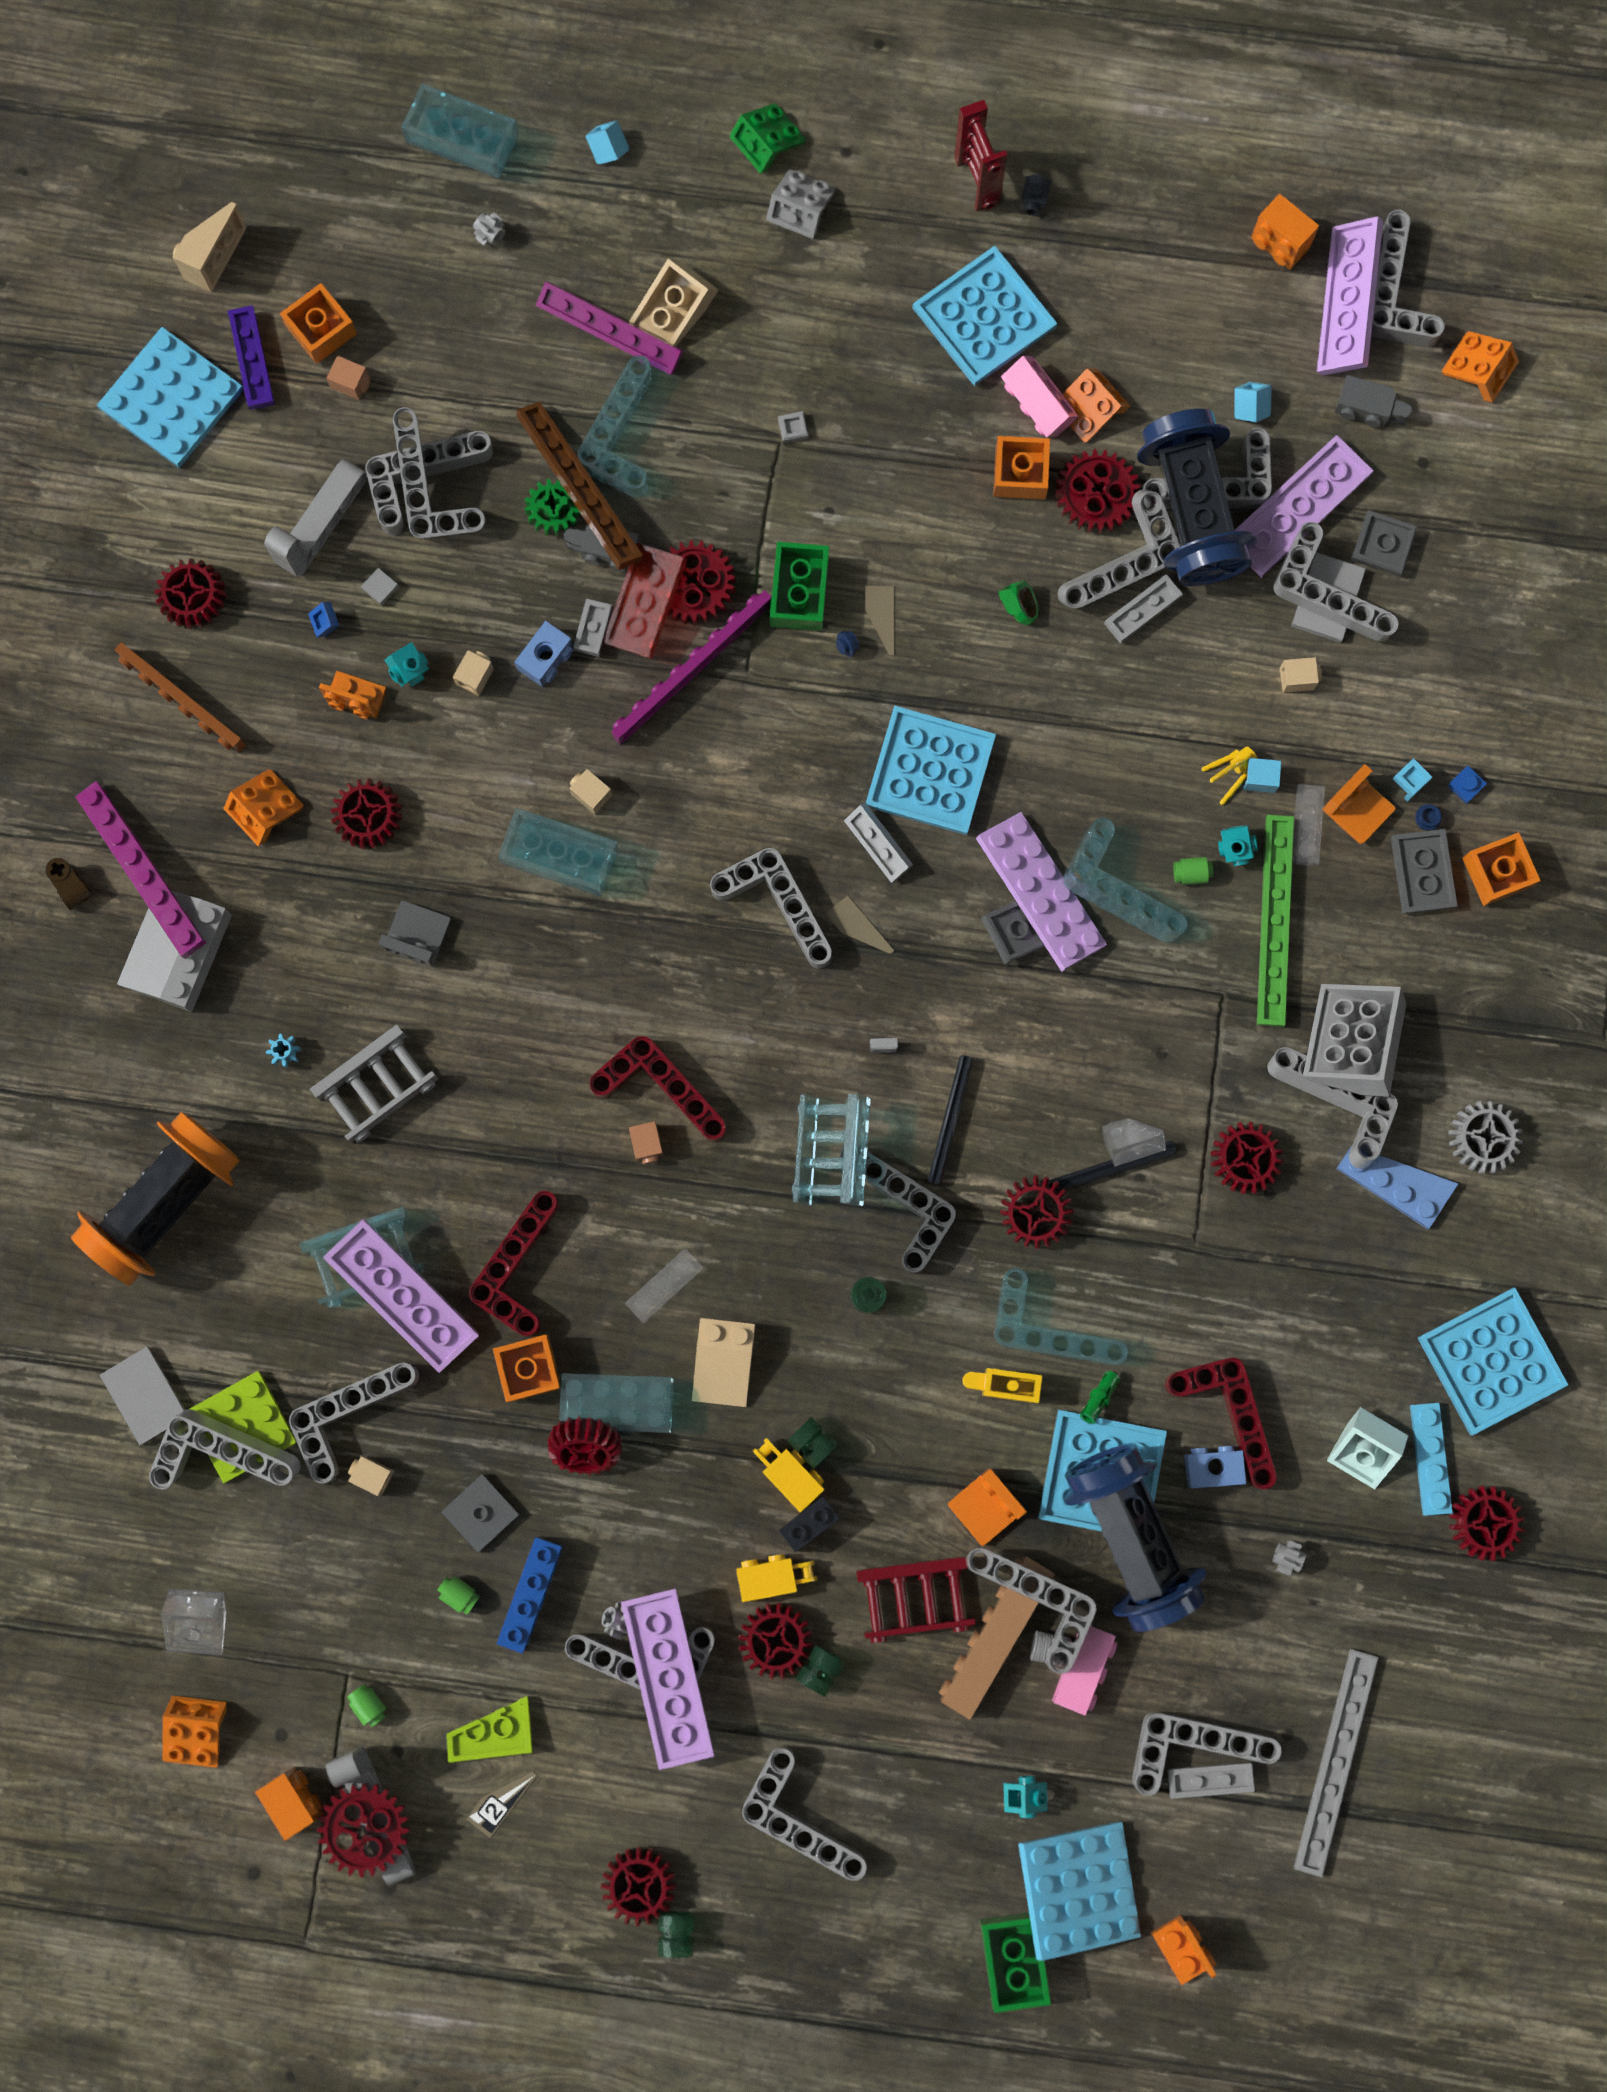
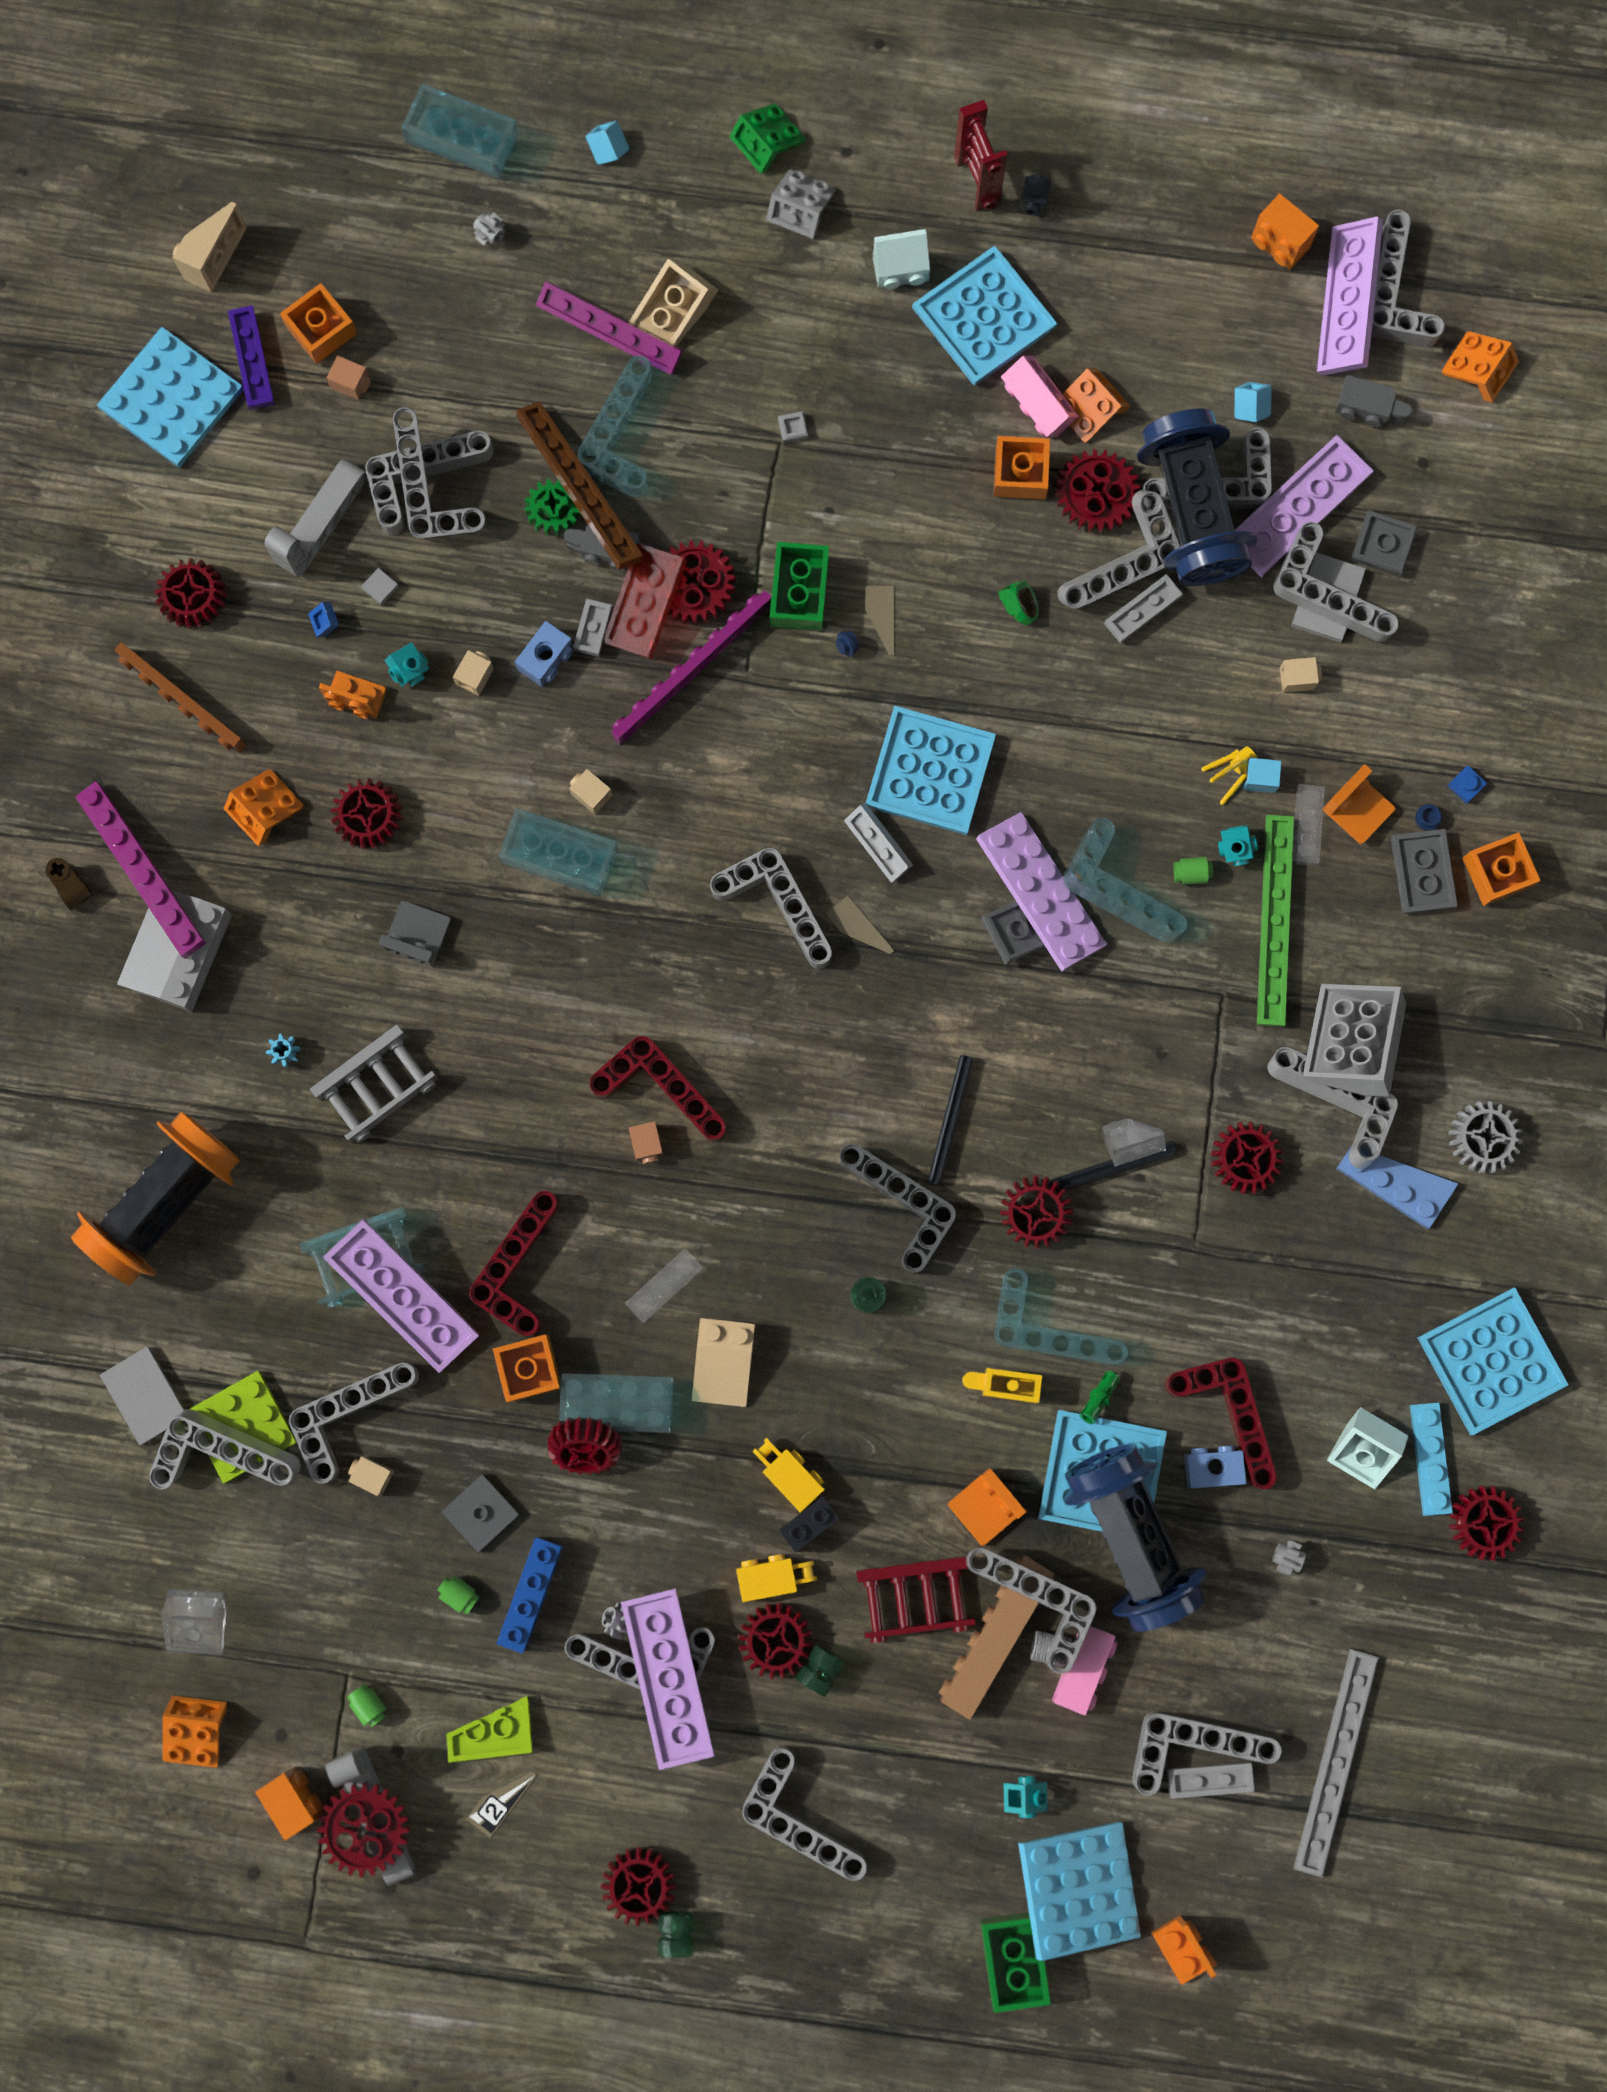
clear green wheel [787,1416,838,1469] -> none
clear light blue fence [792,1094,870,1206] -> none
light grey tile [870,1038,898,1053] -> none
medium azure panel [1393,758,1432,802] -> none
none -> light aqua slope [873,229,930,289]

